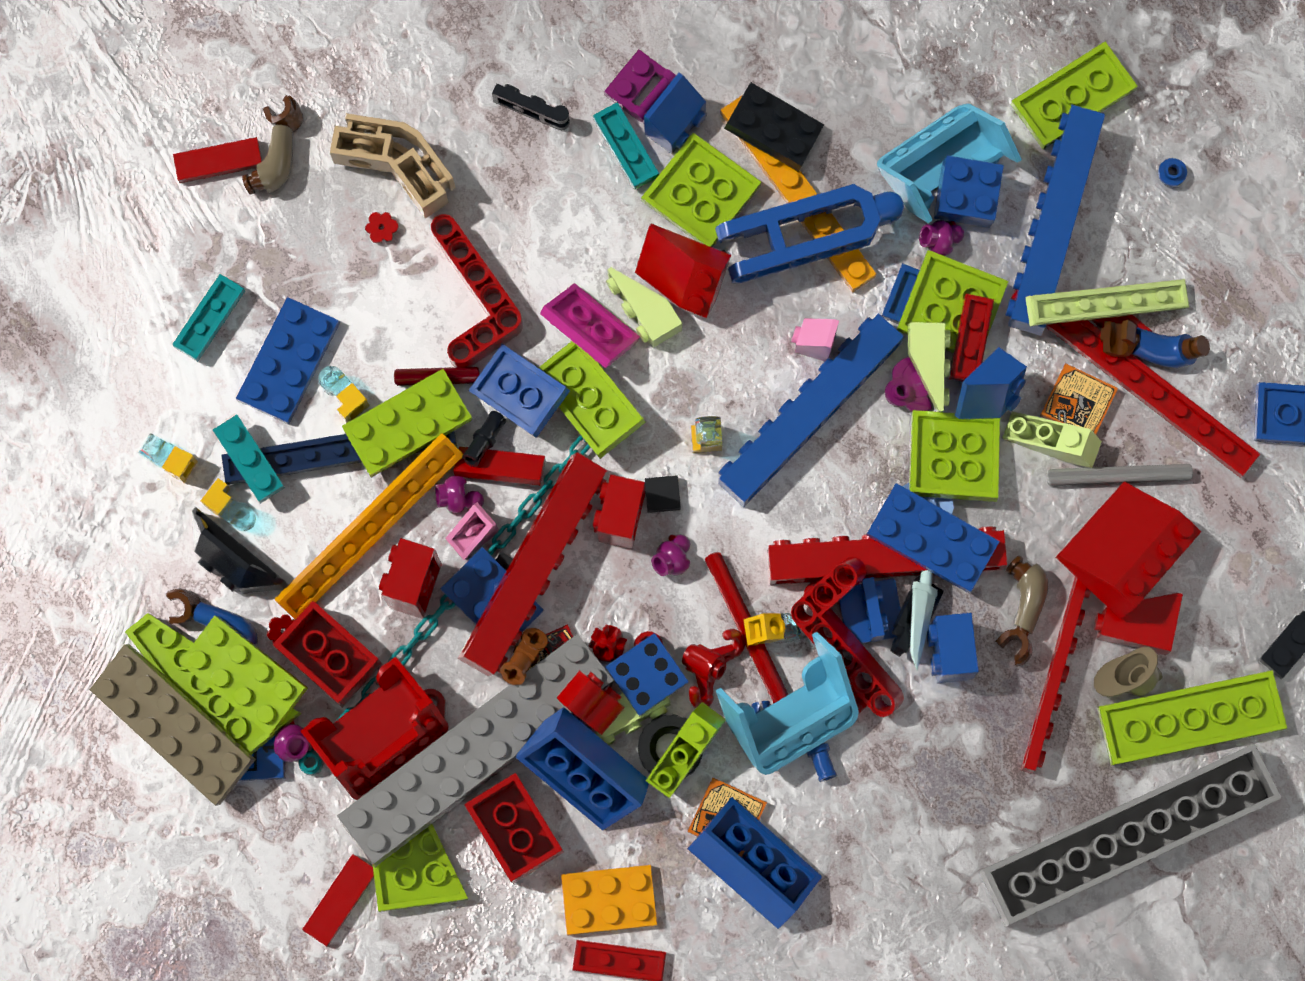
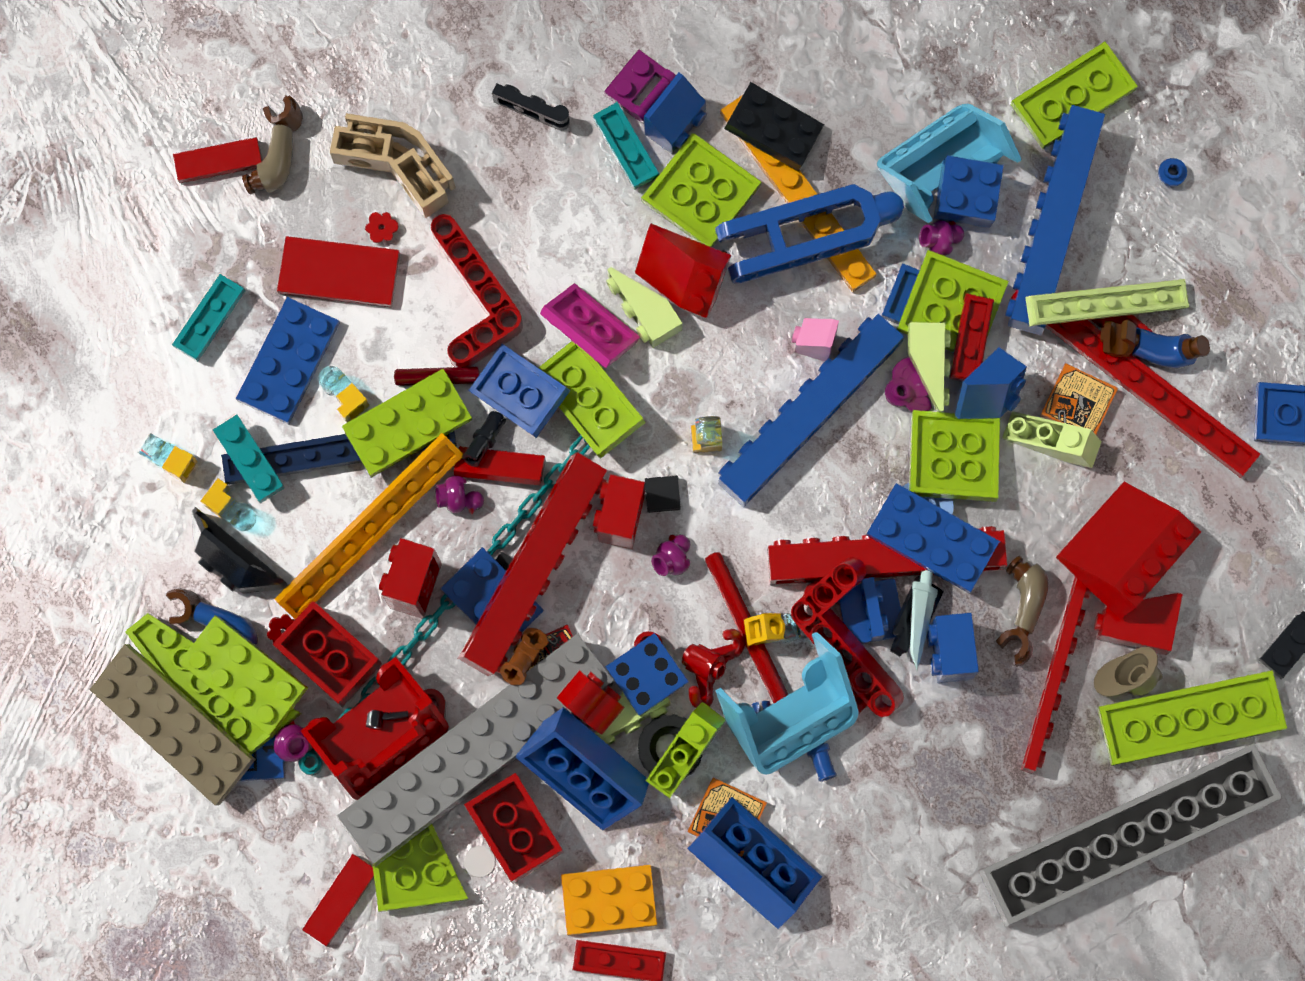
bright pink slope [445,502,499,560] -> none
red gear [588,624,627,662] -> none
light grey axle [1047,464,1193,486] -> none
none -> red tile [277,236,400,308]
none -> black hand [366,710,408,729]
none -> white sticker [464,846,495,877]

